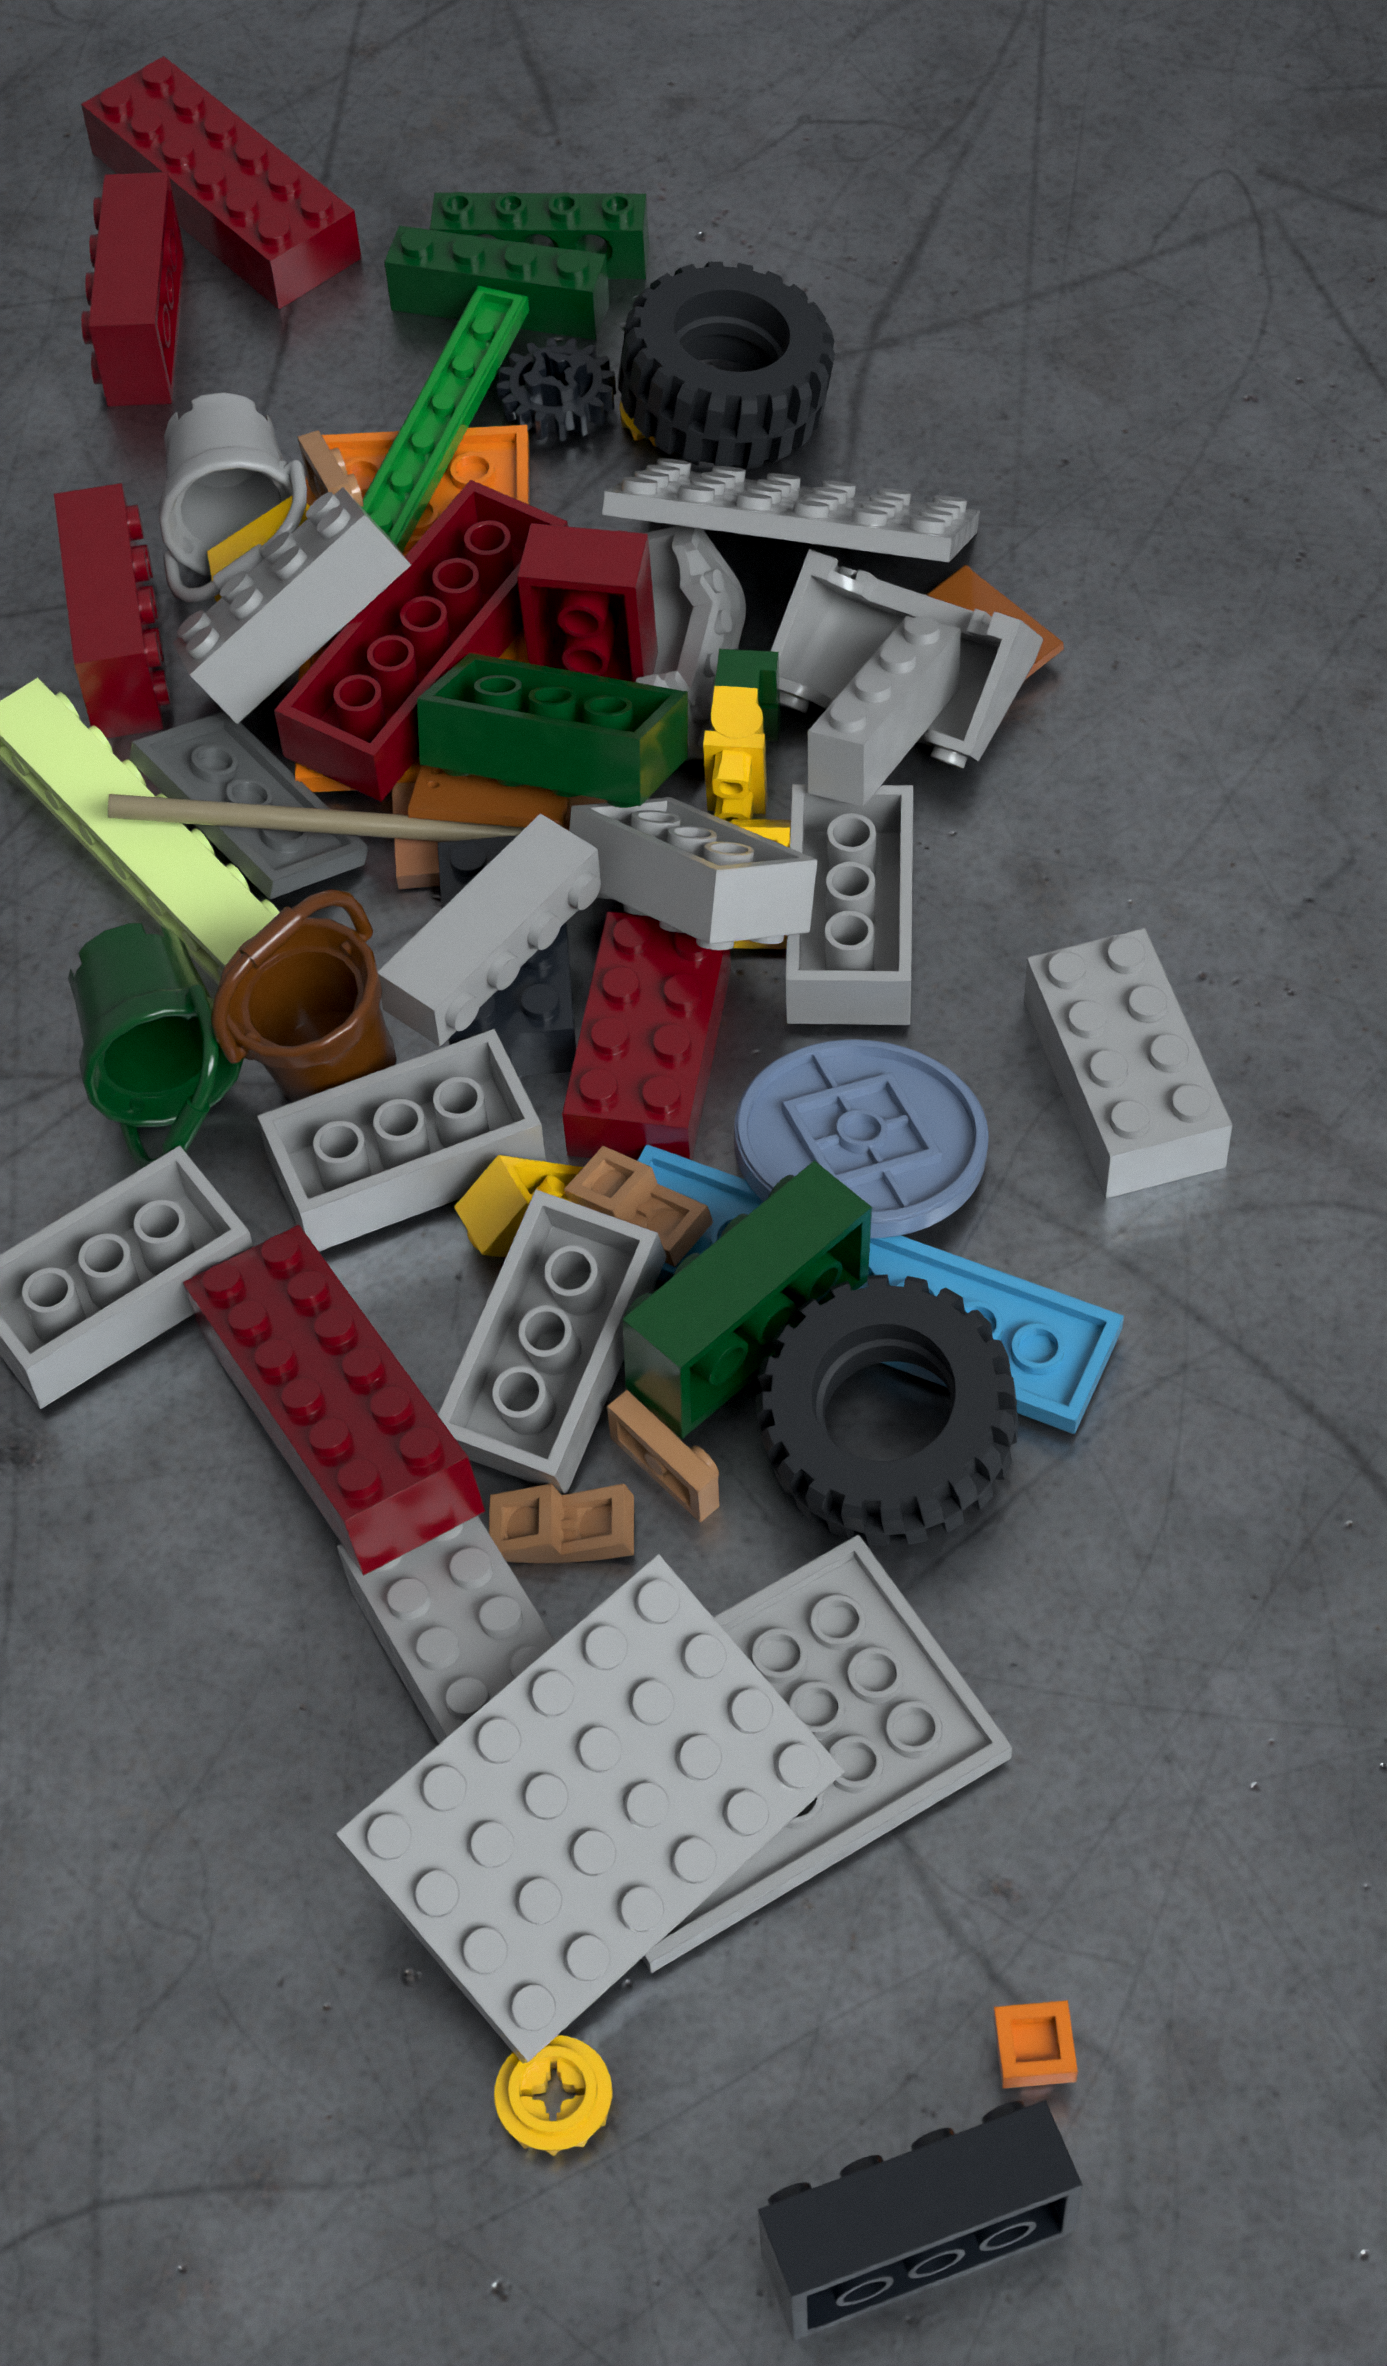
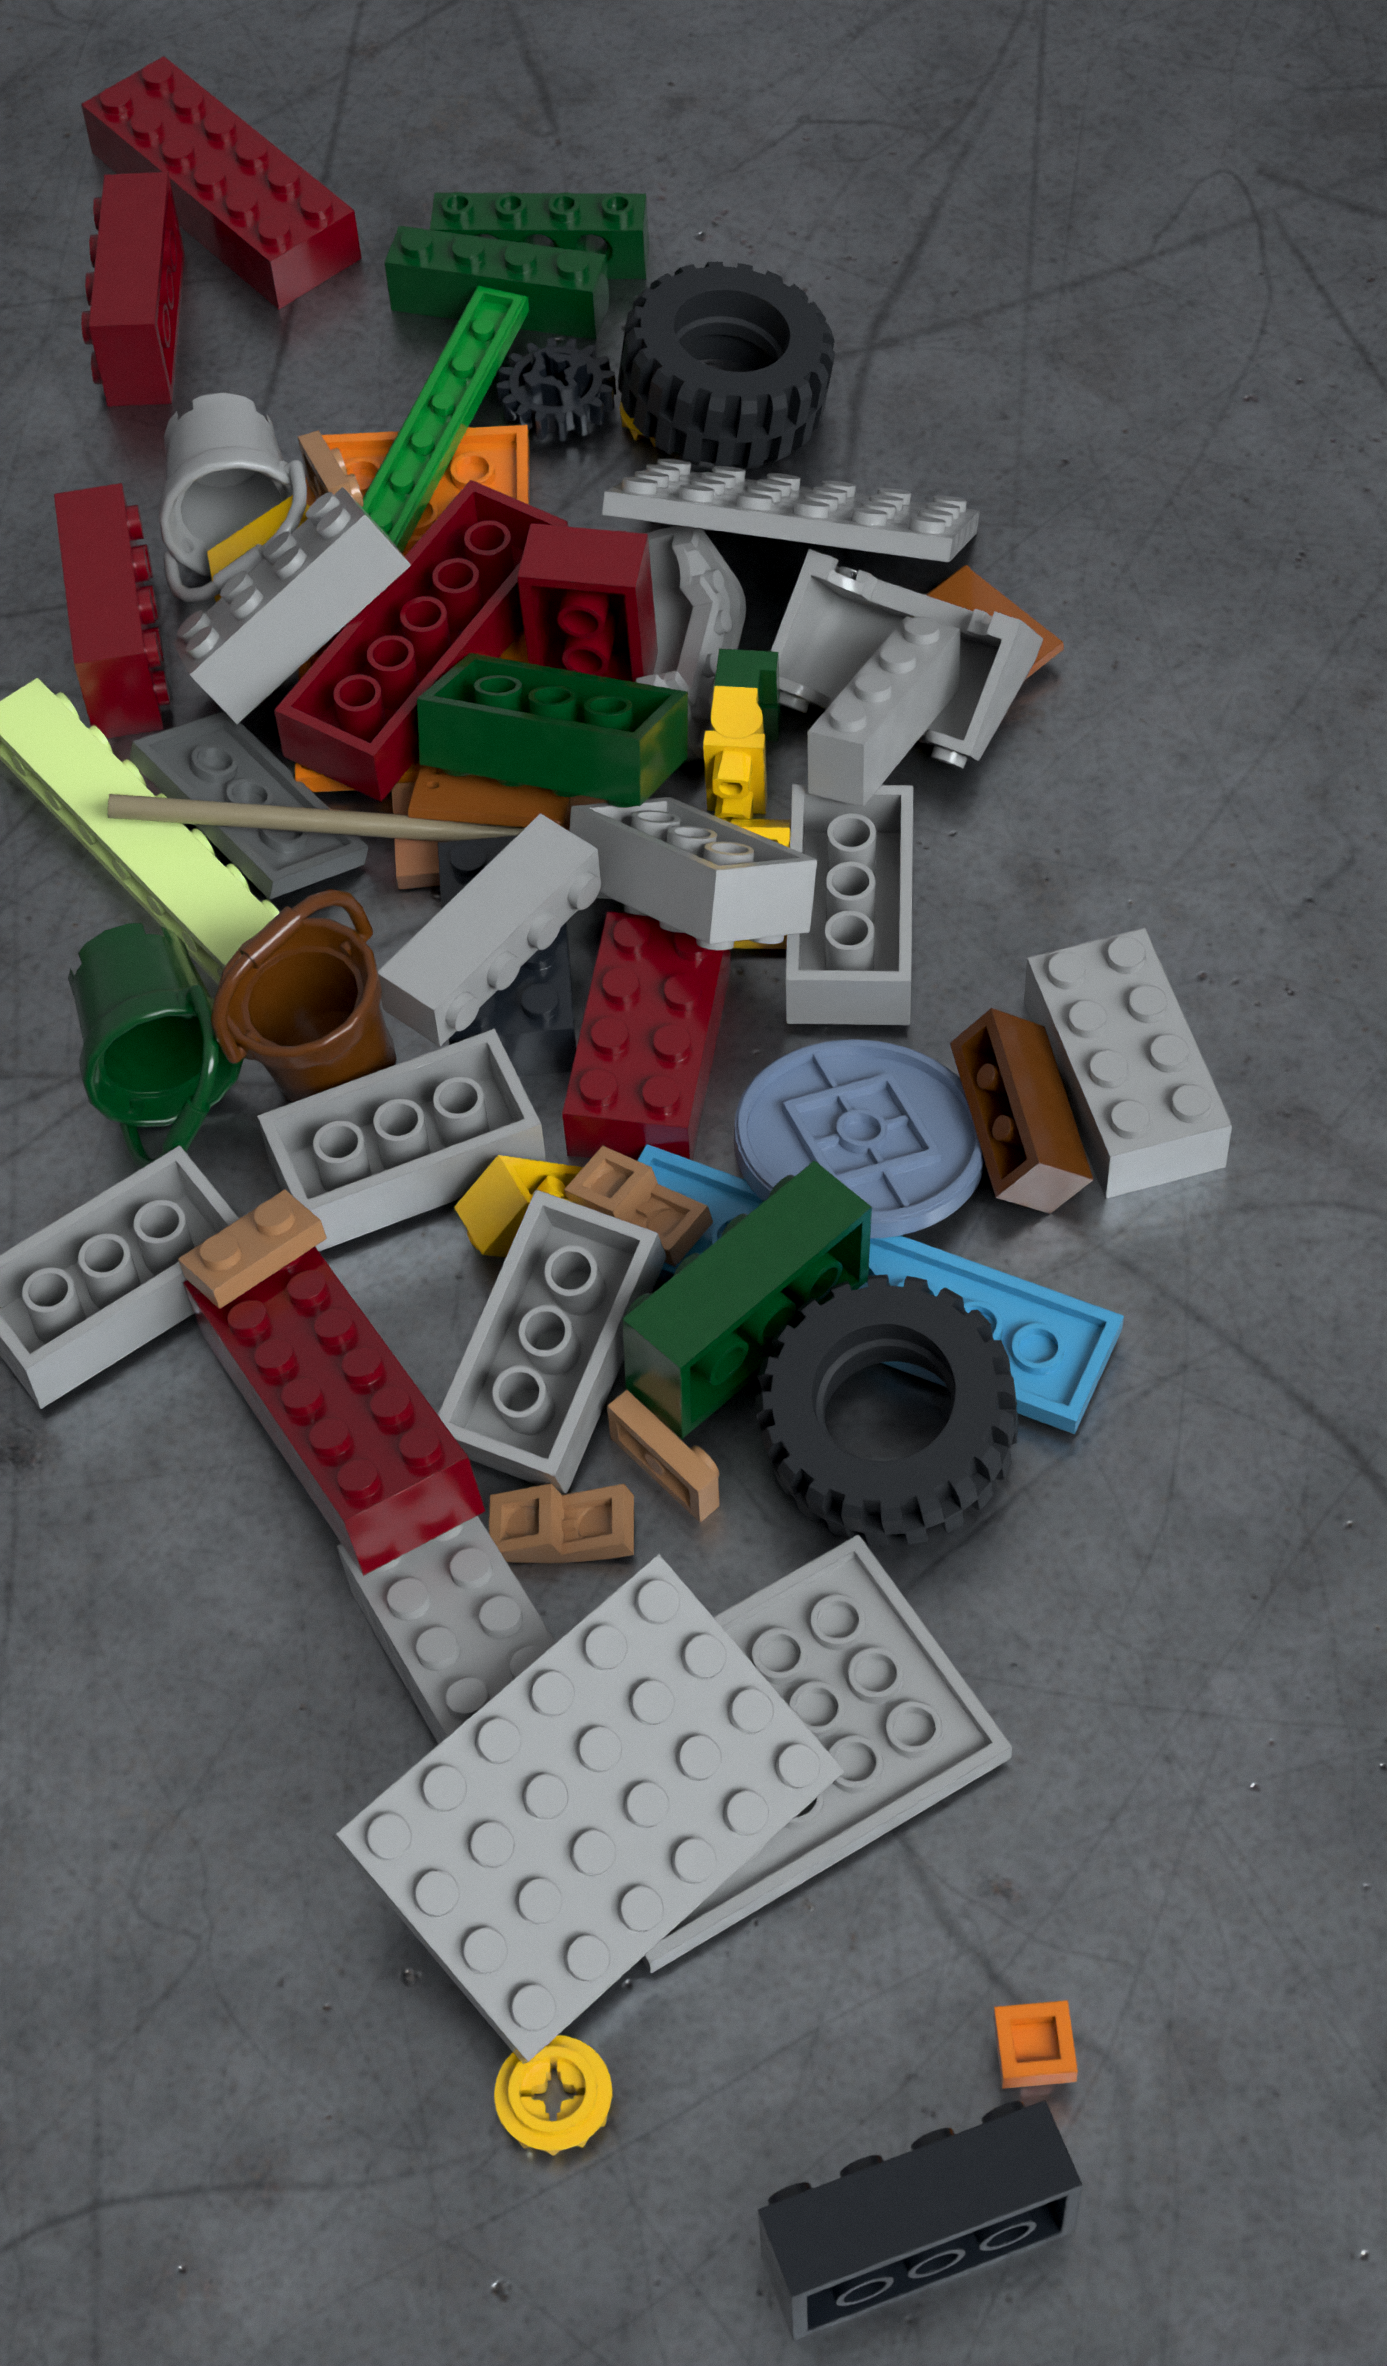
none -> medium nougat plate [178,1190,327,1309]
none -> reddish brown brick [950,1008,1093,1214]

